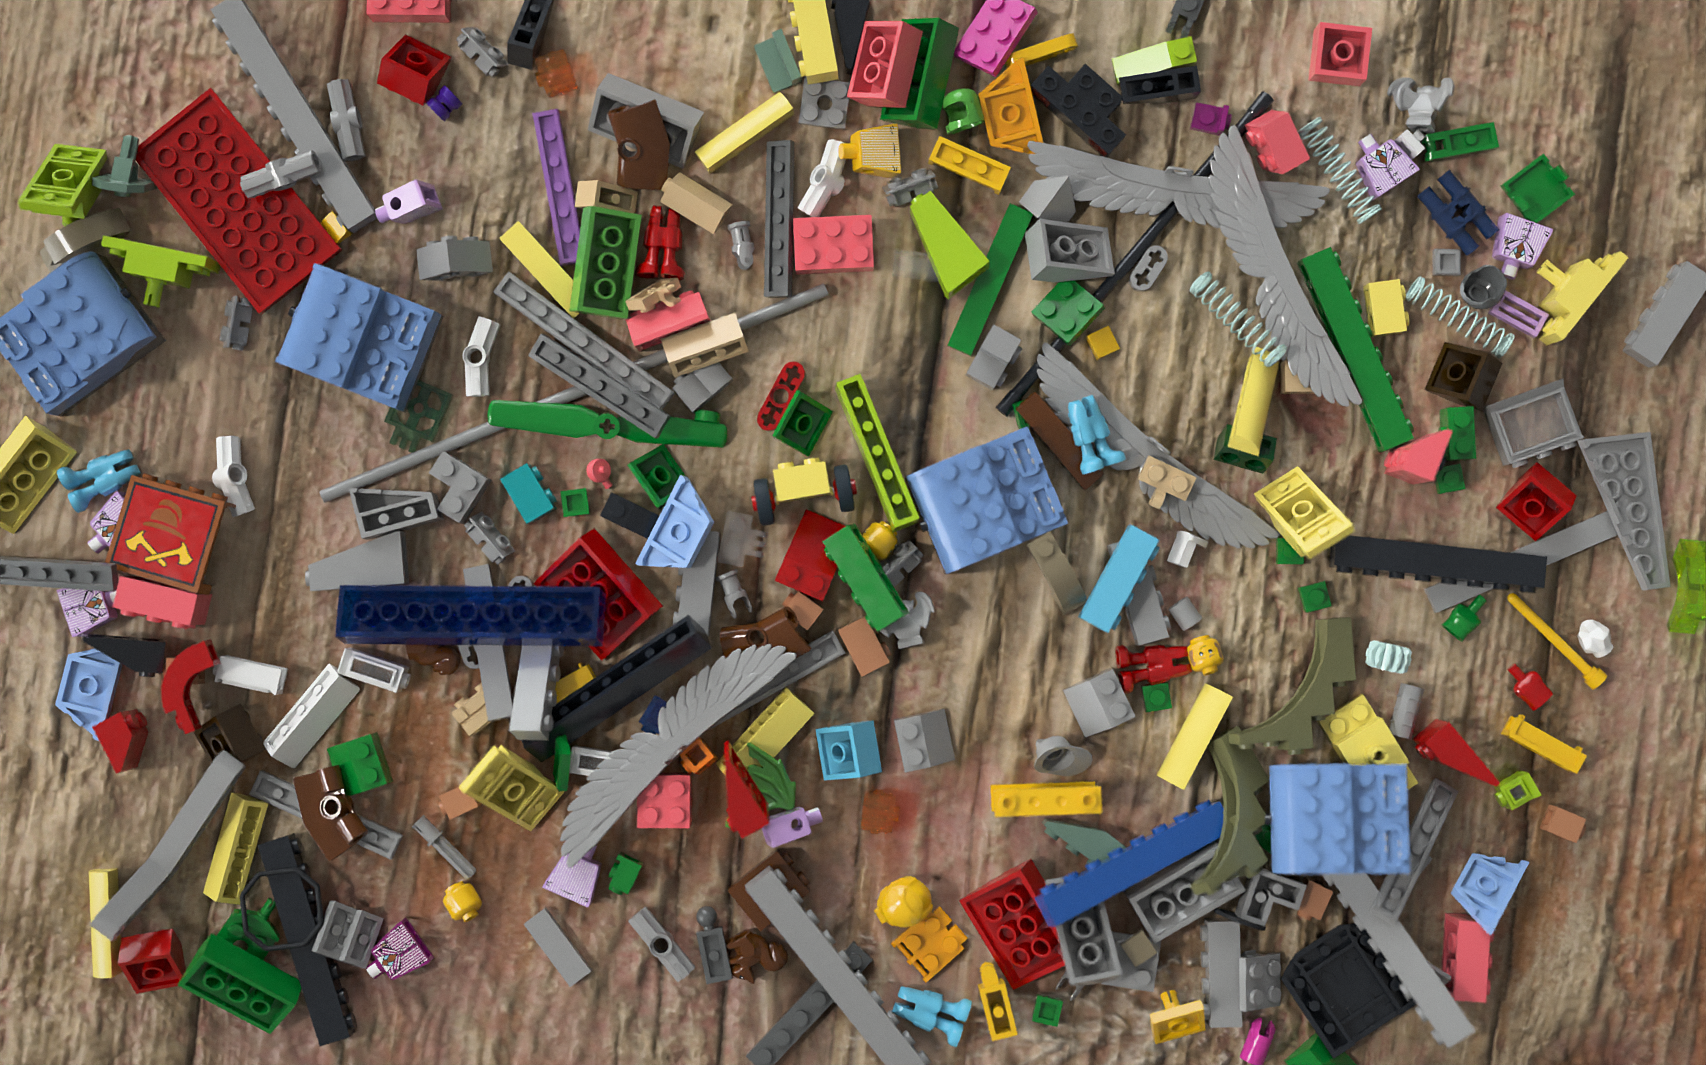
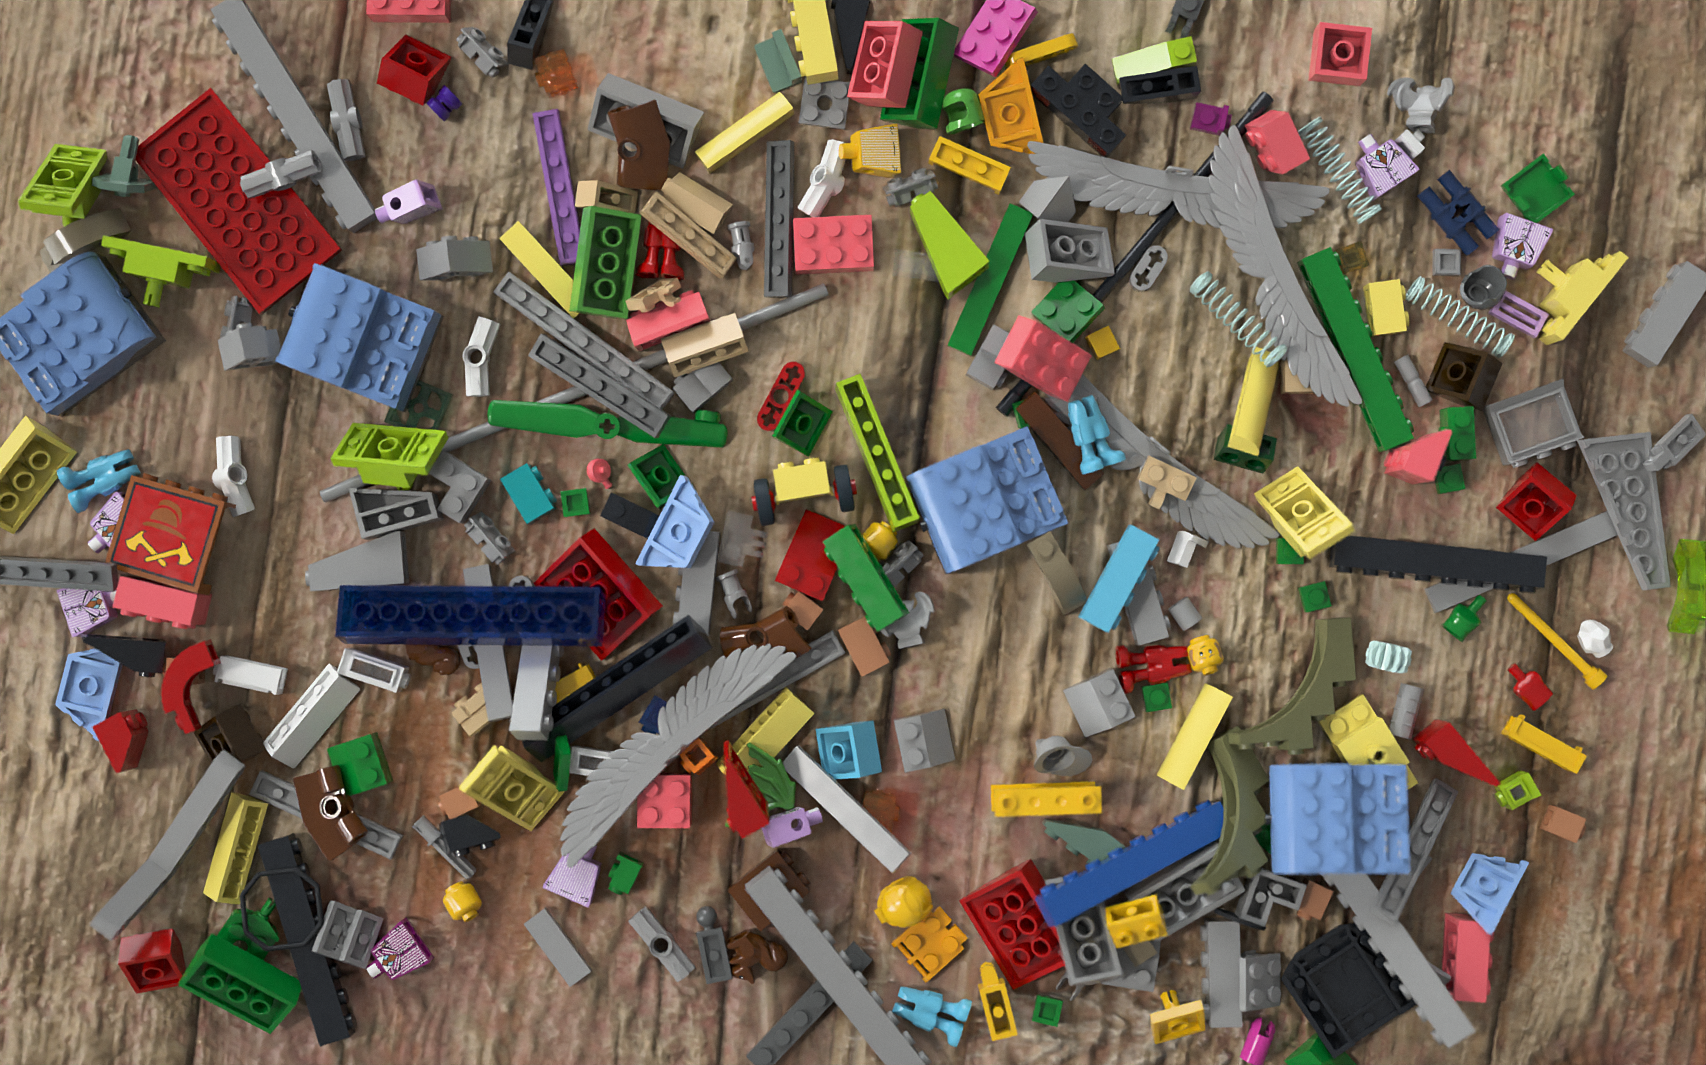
light yellow brick [89,868,122,978] -> none
yellow slope [321,211,352,244] -> none
green plate [1421,122,1499,162] -> none
none -> light grey brick [218,323,281,371]
none -> lime brick [330,423,449,491]
none -> black slope [439,815,501,858]
none -> tan tile [640,192,737,279]
none -> tile [782,746,911,873]
none -> coral brick [994,316,1092,402]
none -> yellow brick [1105,895,1168,949]
none -> clear yellow tile [1335,241,1370,275]
none -> light grey piece [1394,355,1432,407]
none -> light grey hinge [1643,414,1706,473]

